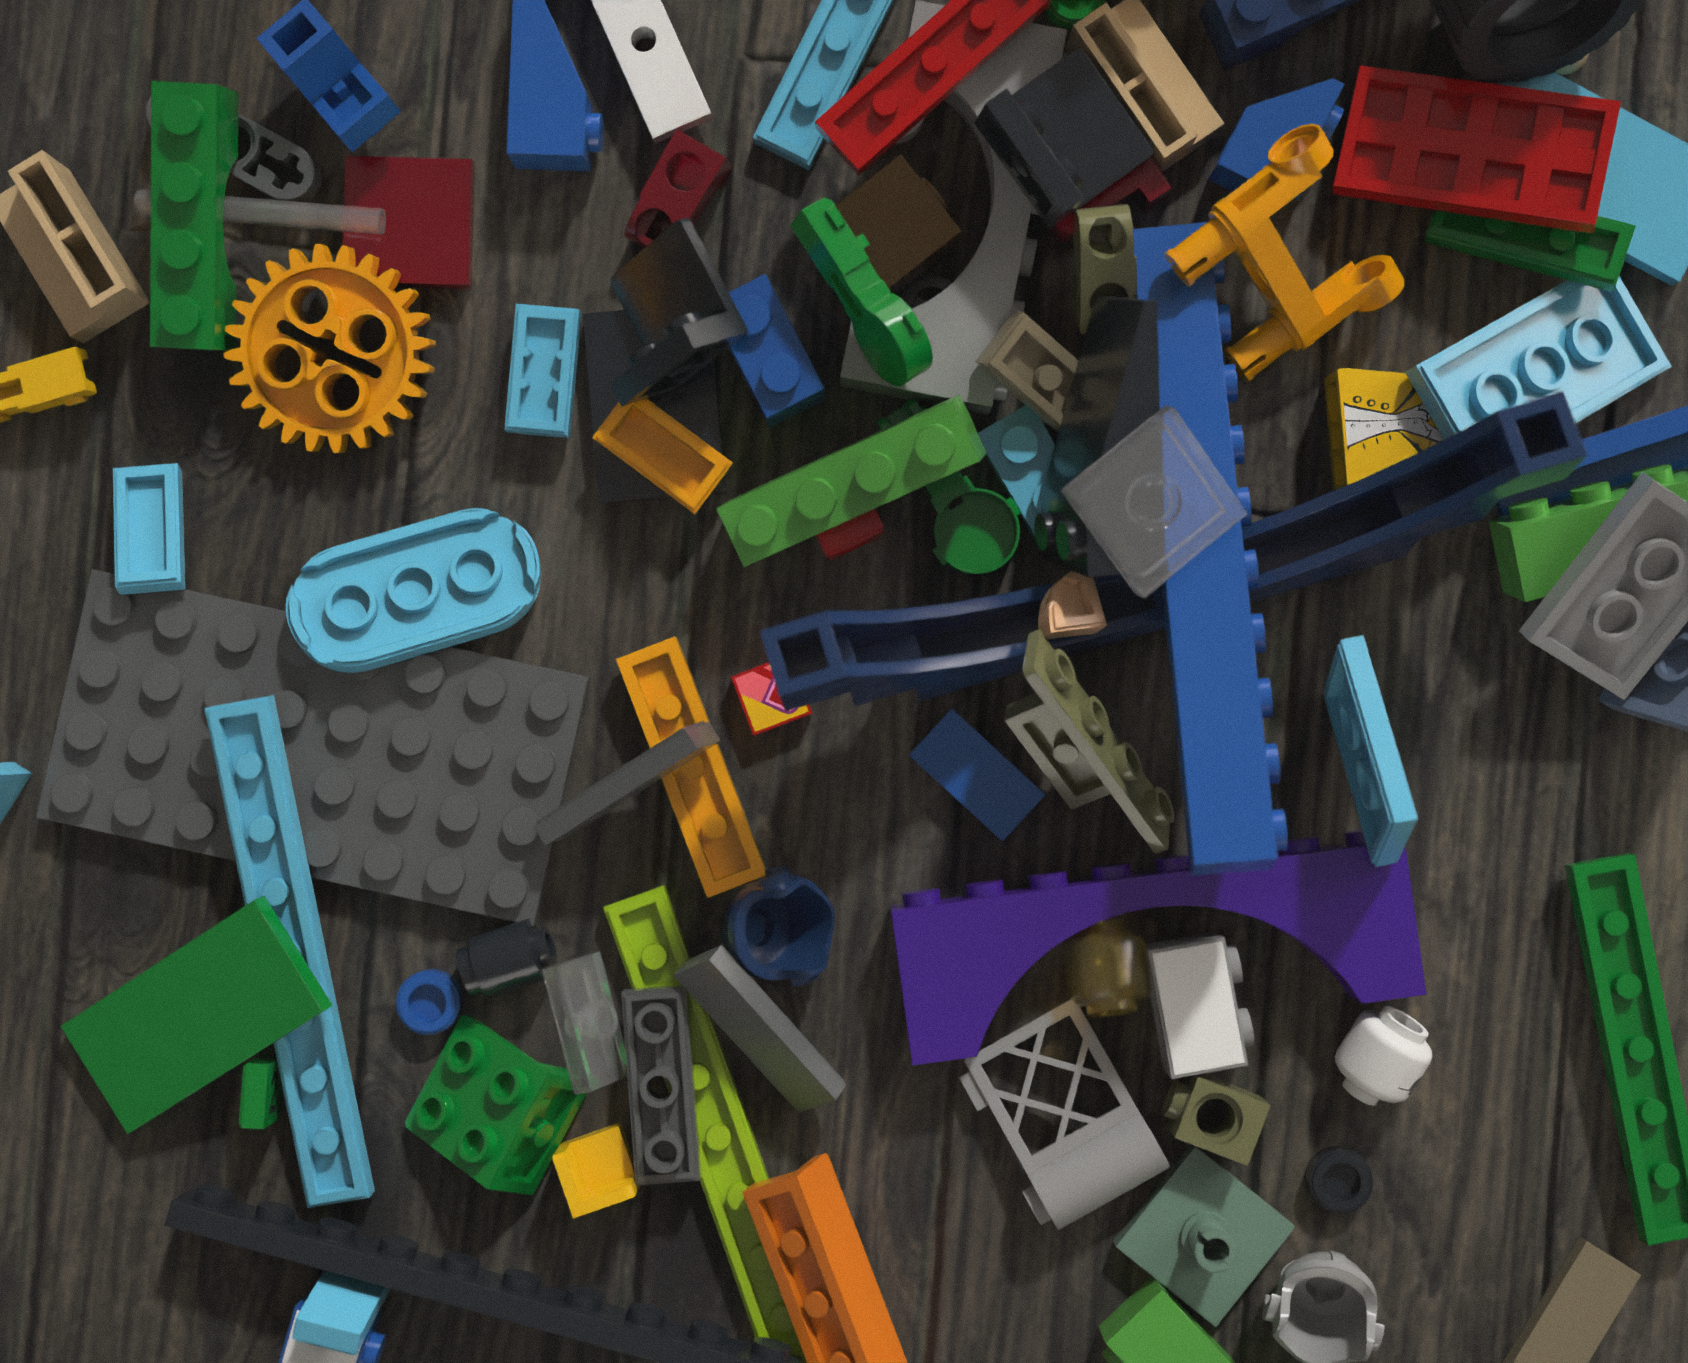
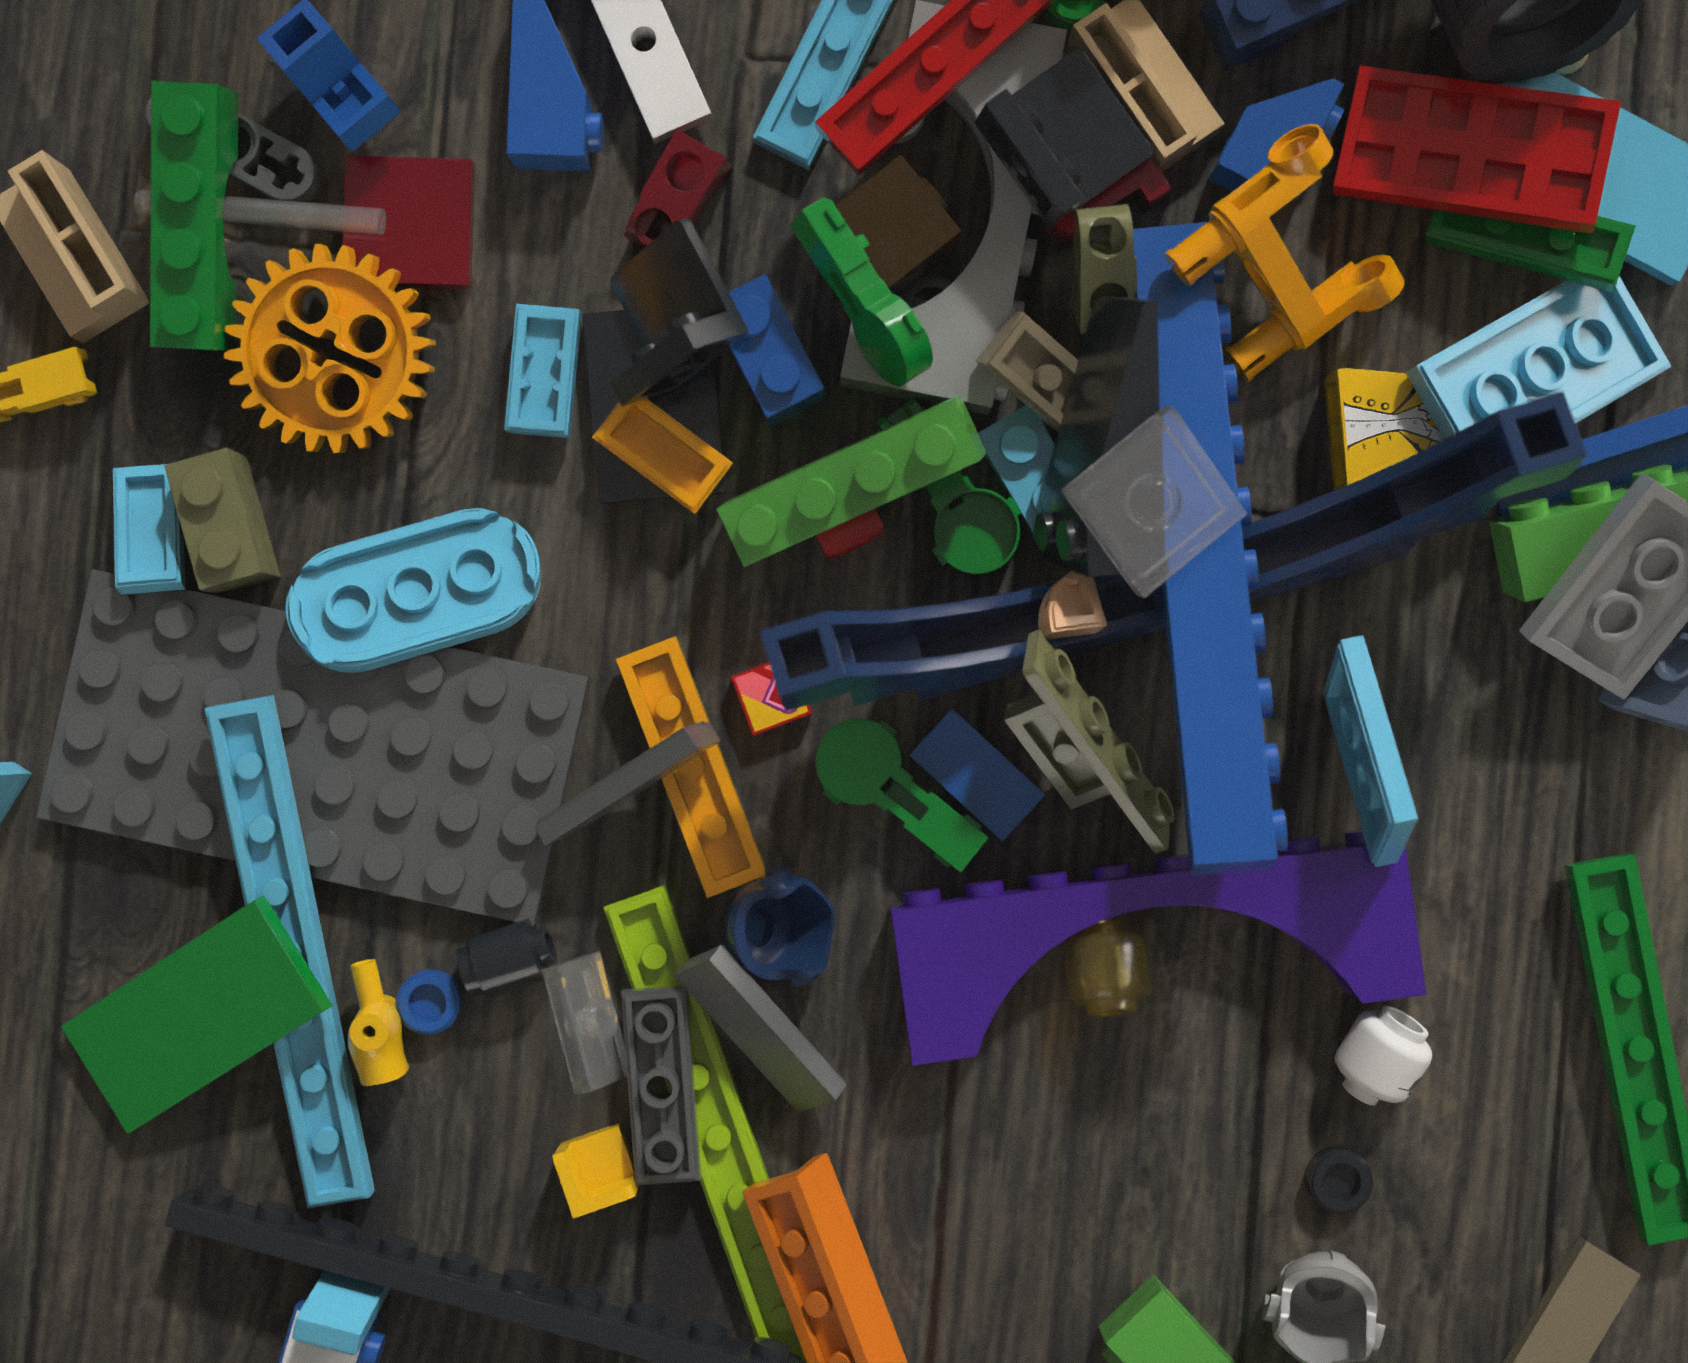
green tile [239,1054,282,1130] -> none
green bracket [405,1015,593,1195] -> none
light grey piece [959,998,1170,1230] -> none
sand green tile [1113,1144,1295,1327] -> none
white brick [1140,932,1254,1079] -> none
olive brick [1162,1073,1271,1166] -> none
none -> olive brick [164,447,281,595]
none -> yellow piece [348,959,409,1086]
none -> green piece [816,719,989,873]

